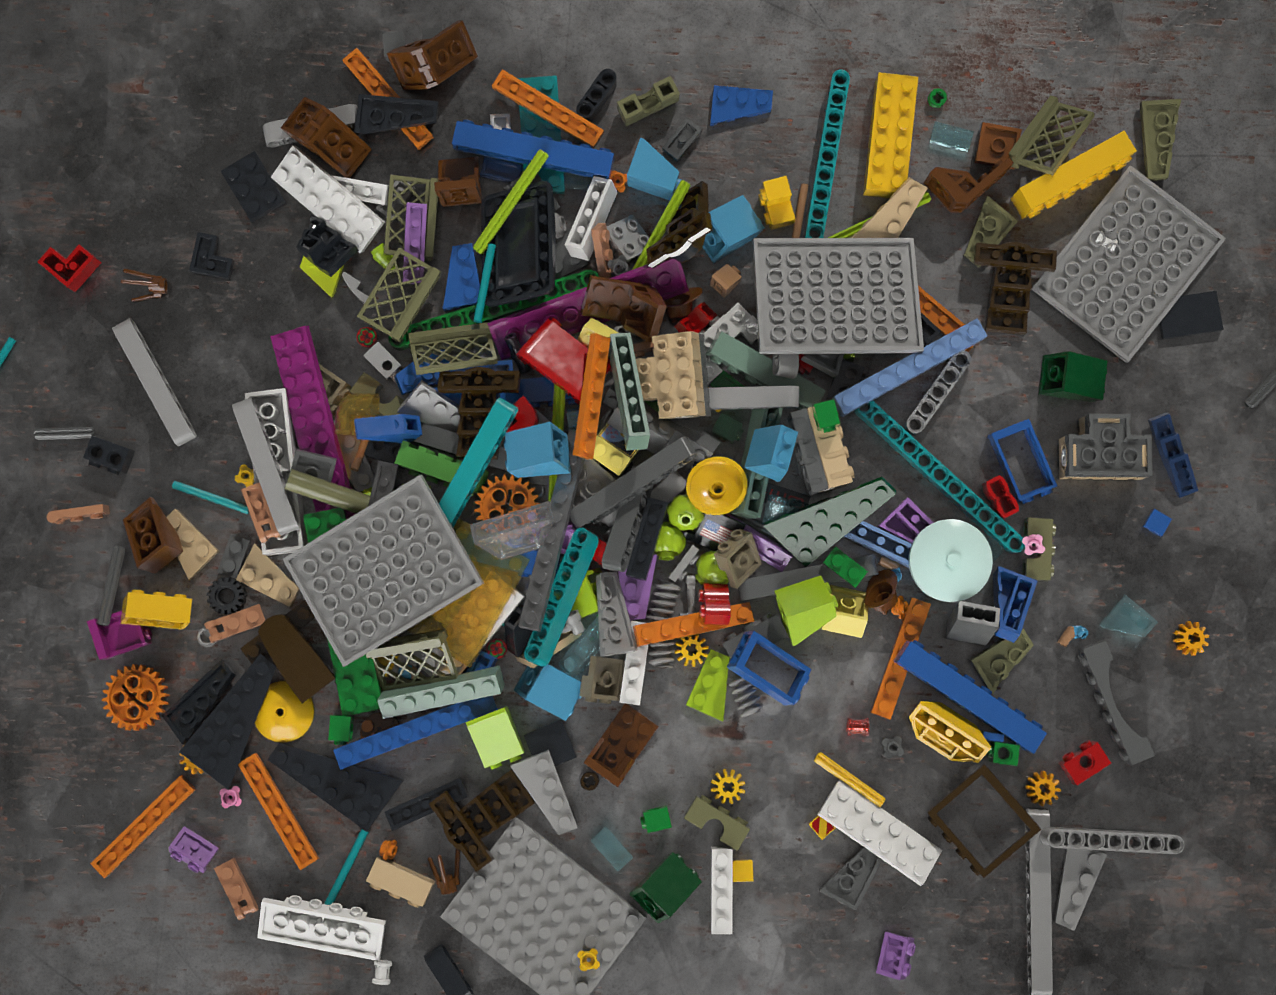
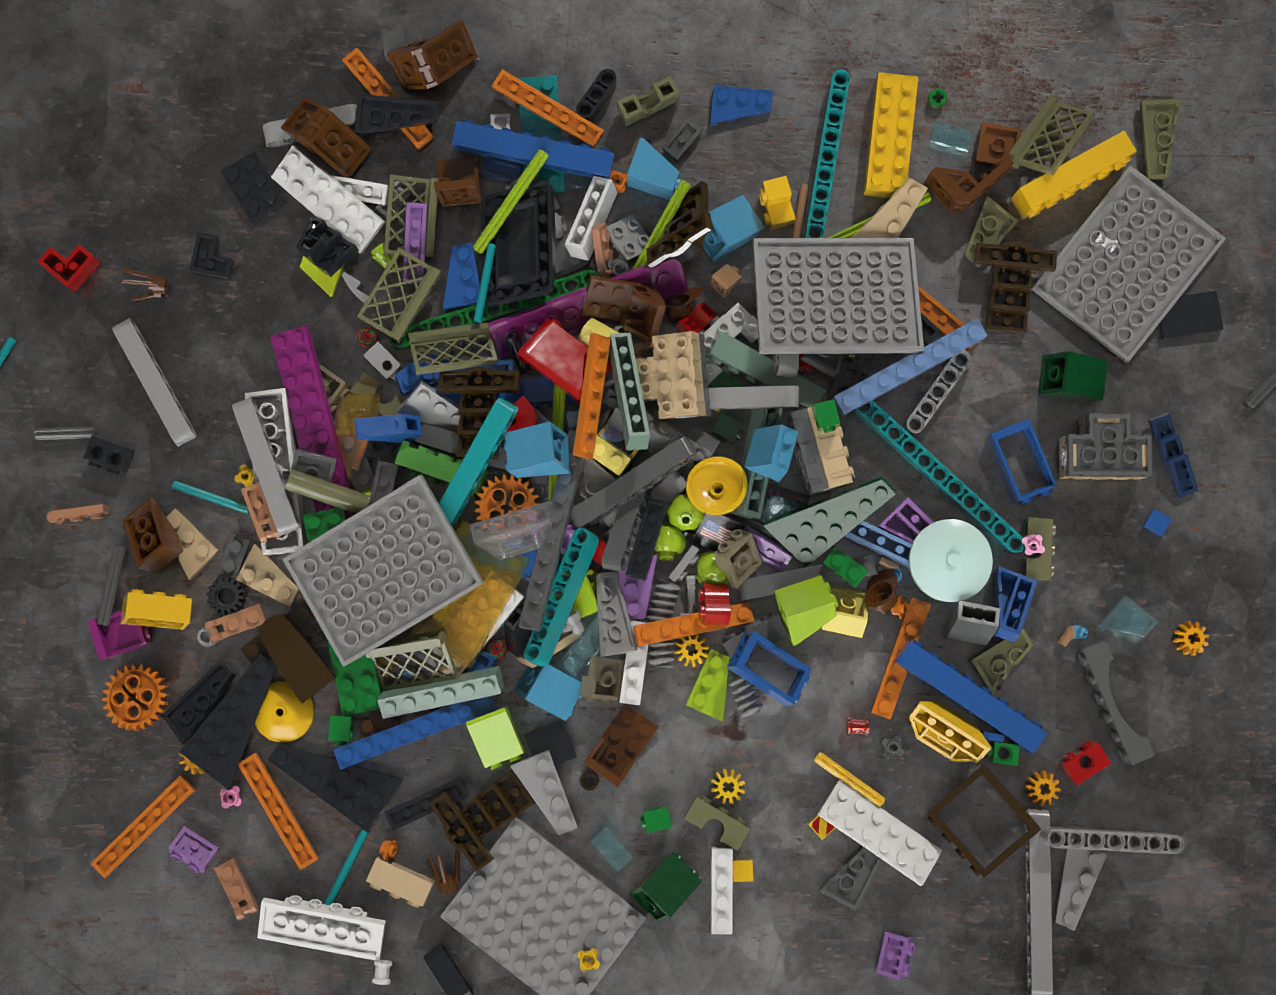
red brick [982,475,1019,519] -> none

